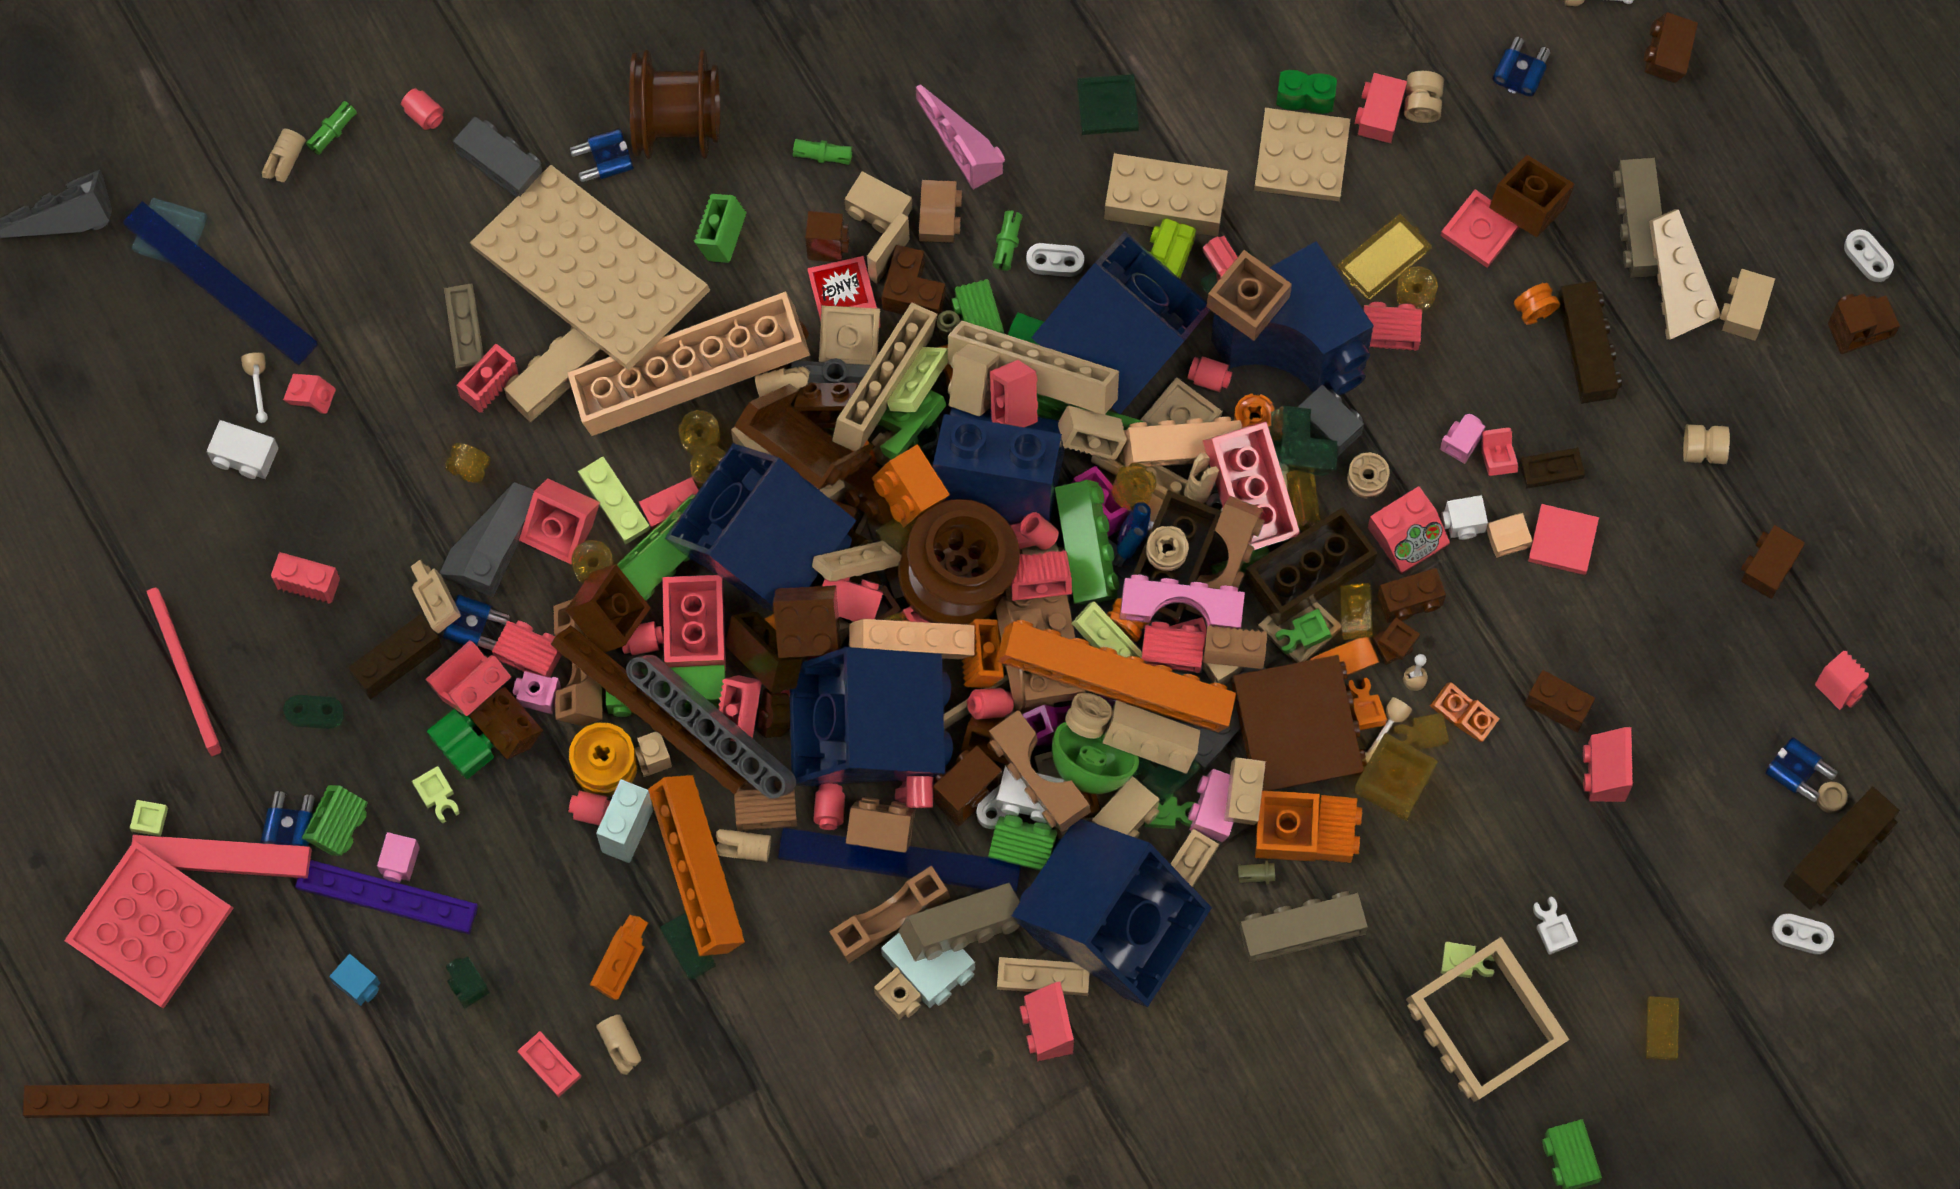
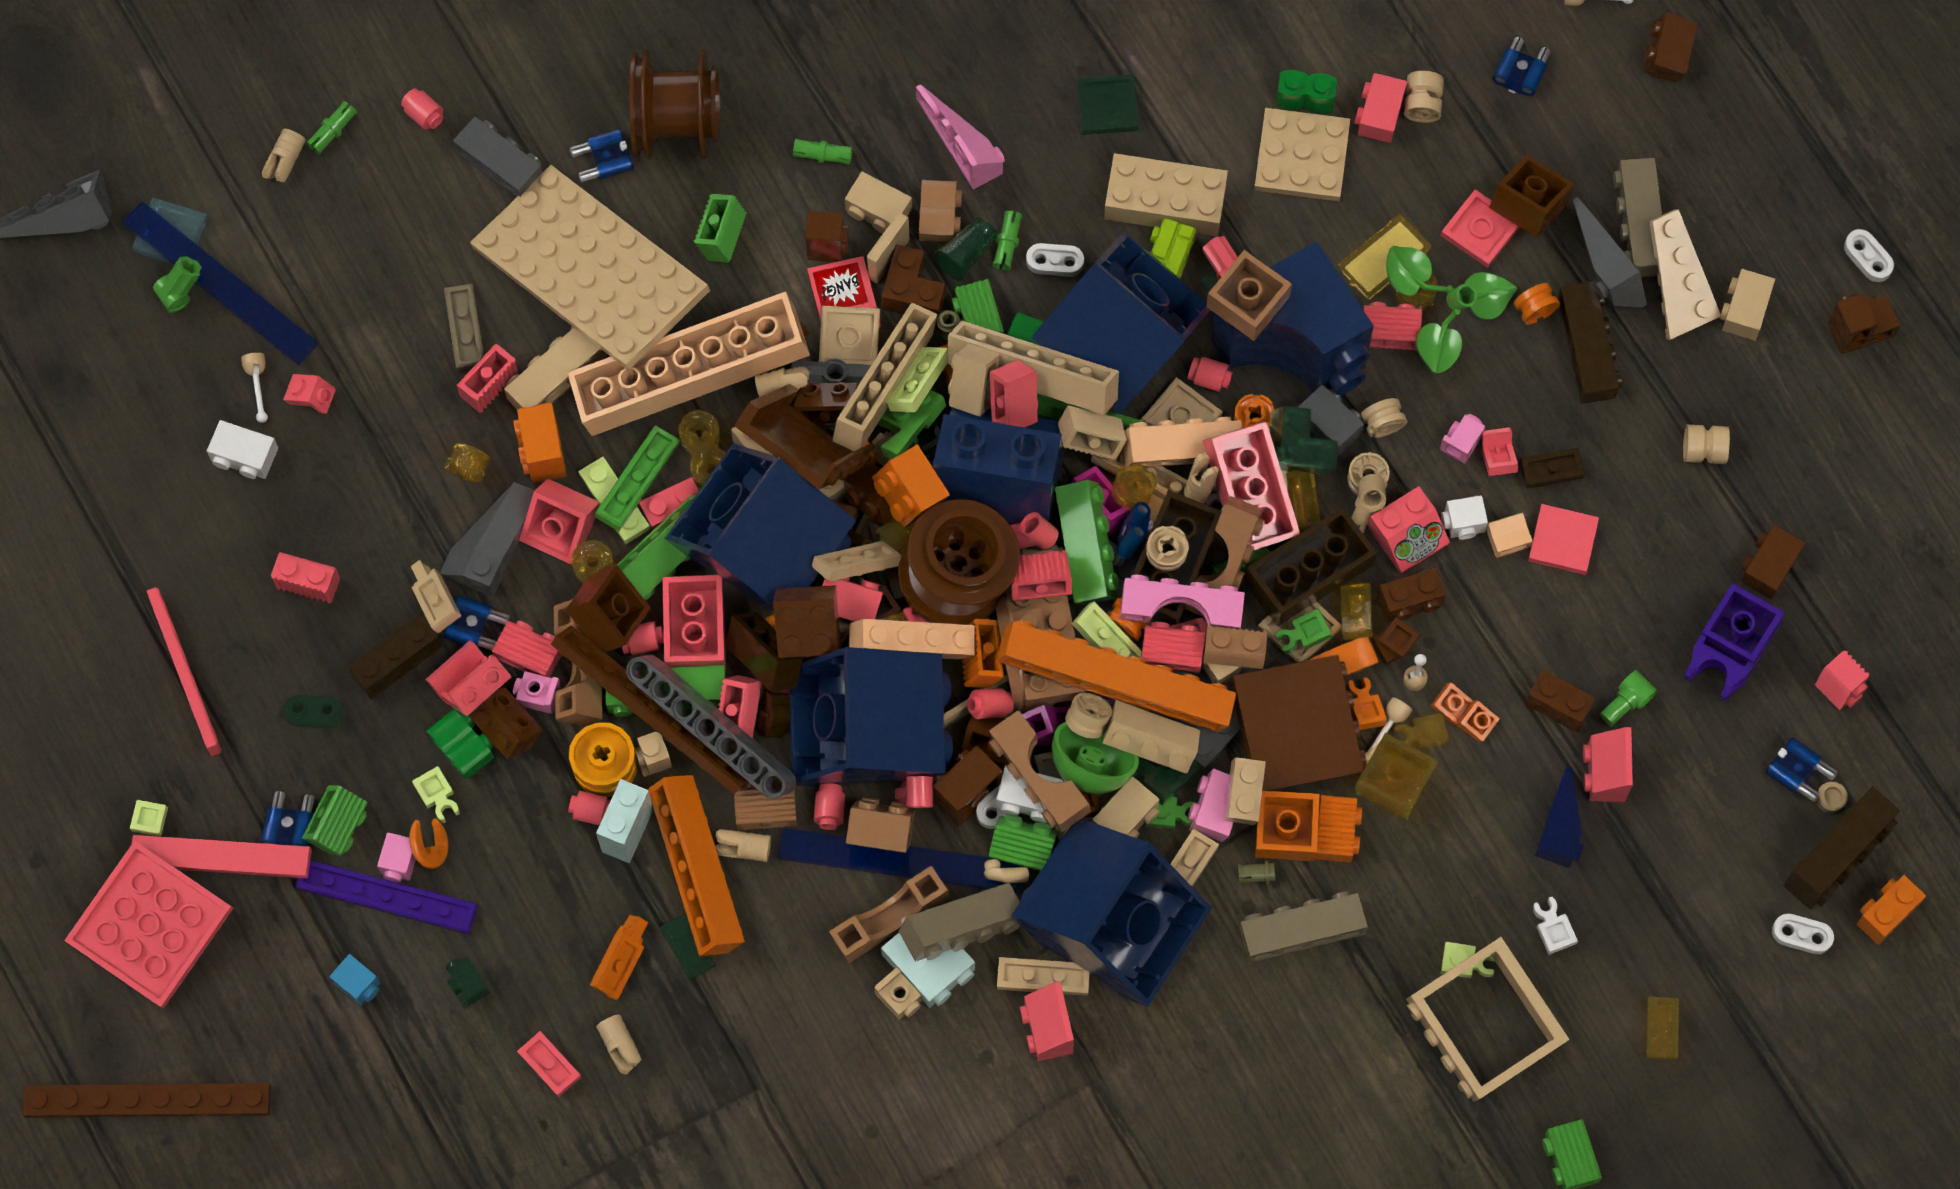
none -> bright green piece [153,256,202,313]
none -> orange head [409,818,449,869]
none -> orange brick [513,403,567,483]
none -> bright green tile [594,425,680,532]
none -> clear green plant [934,217,997,281]
none -> tan arm [984,859,1029,883]
none -> tan pin [1351,474,1386,533]
none -> tan wheel [1361,398,1408,438]
none -> bright green plant [1386,245,1517,374]
none -> clear blue slope [1535,766,1584,868]
none -> dark grey wedge [1573,197,1647,308]
none -> bright green pin [1600,670,1658,727]
none -> dark purple brick [1684,583,1784,702]
none -> orange brick [1856,875,1926,946]

